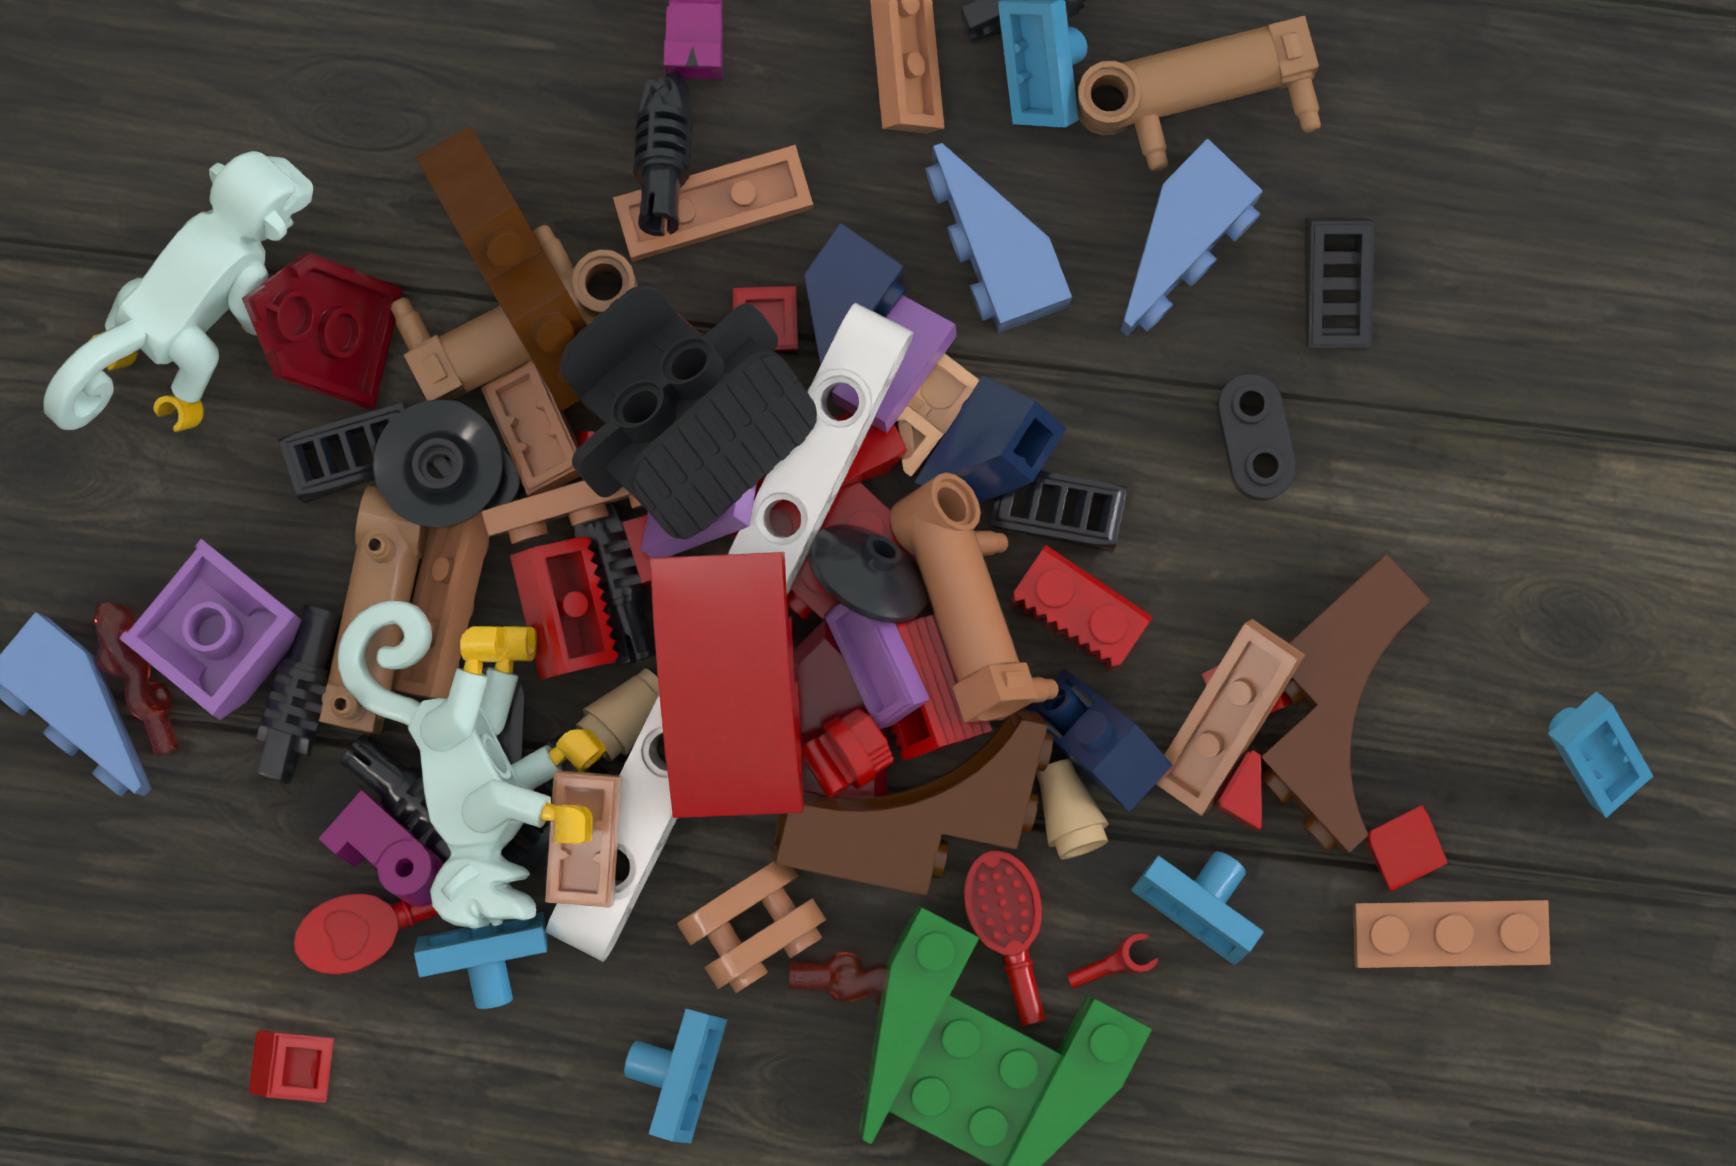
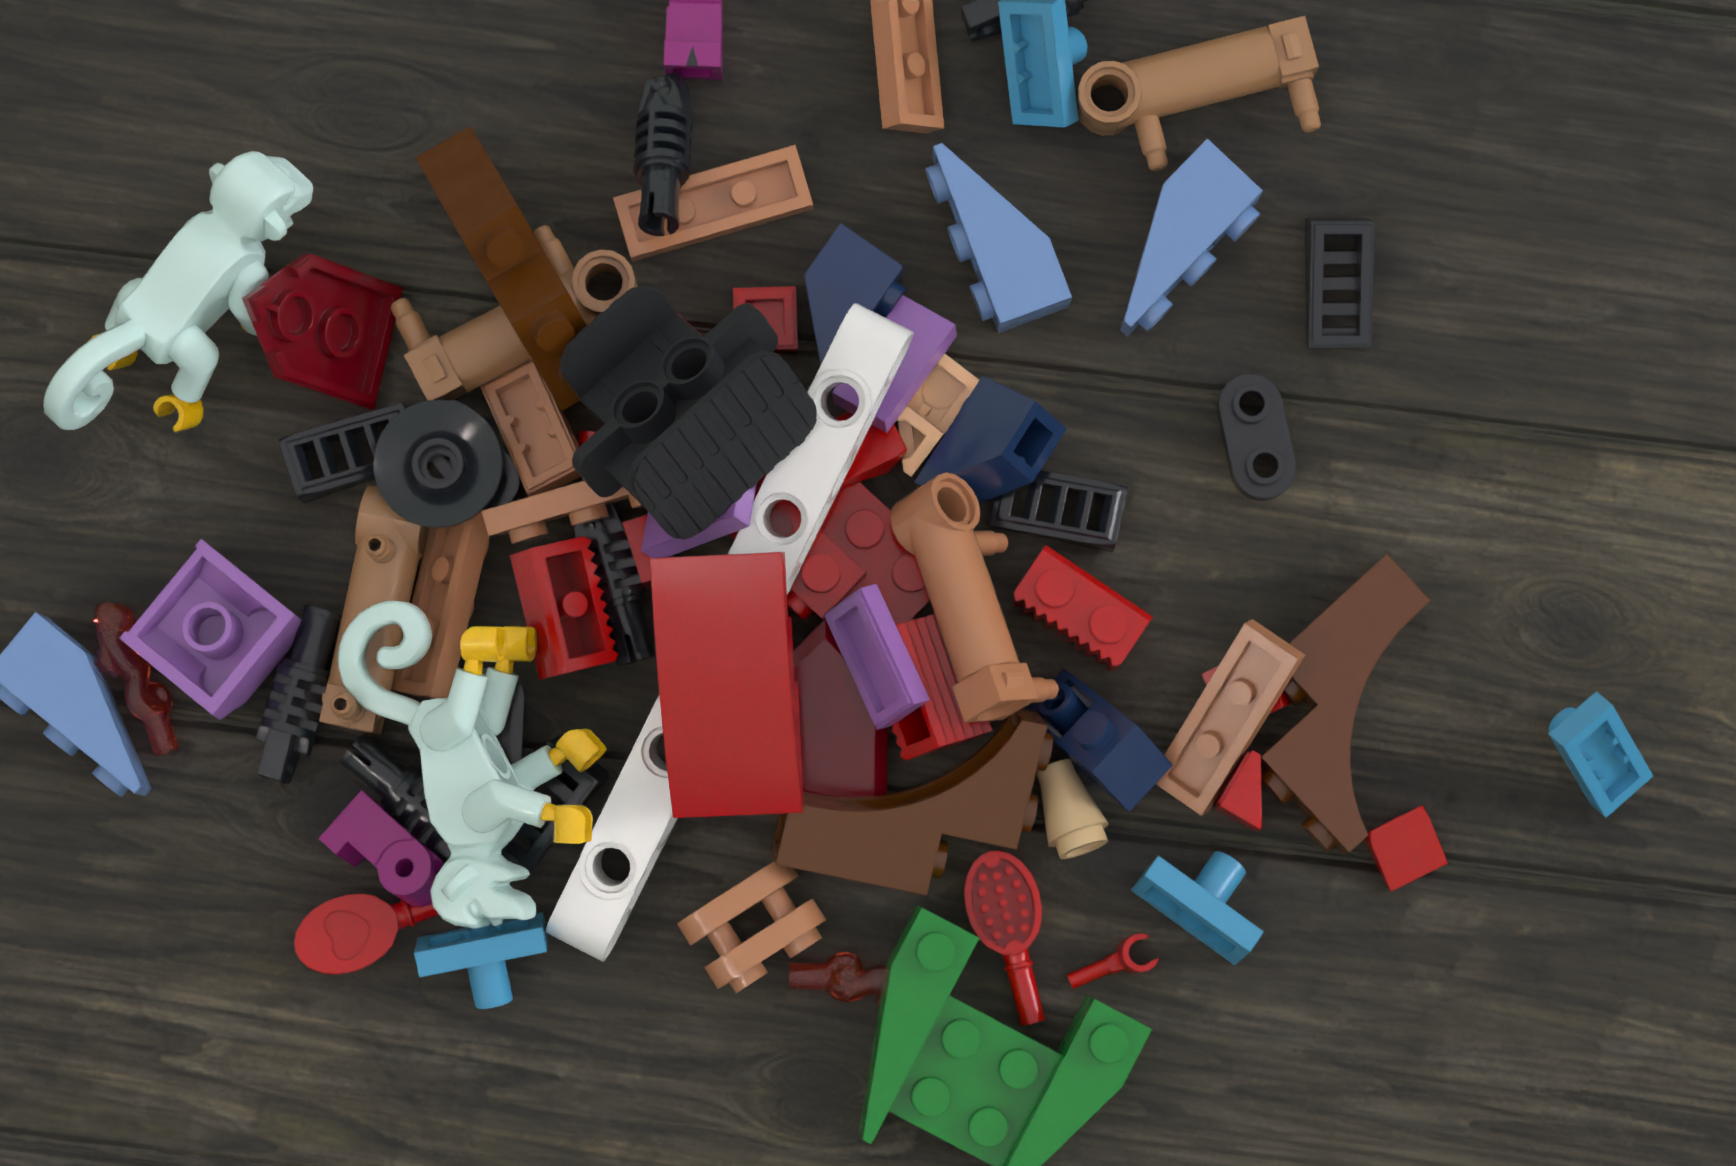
red slope [249,1030,334,1103] -> none
nougat plate [545,770,622,908] -> none
tan cone [576,668,659,762] -> none
dark azure tile [624,1009,727,1144] -> none
red piece [801,709,894,799] -> none
black dish [809,524,928,623] -> none
nougat plate [1353,900,1550,968] -> none

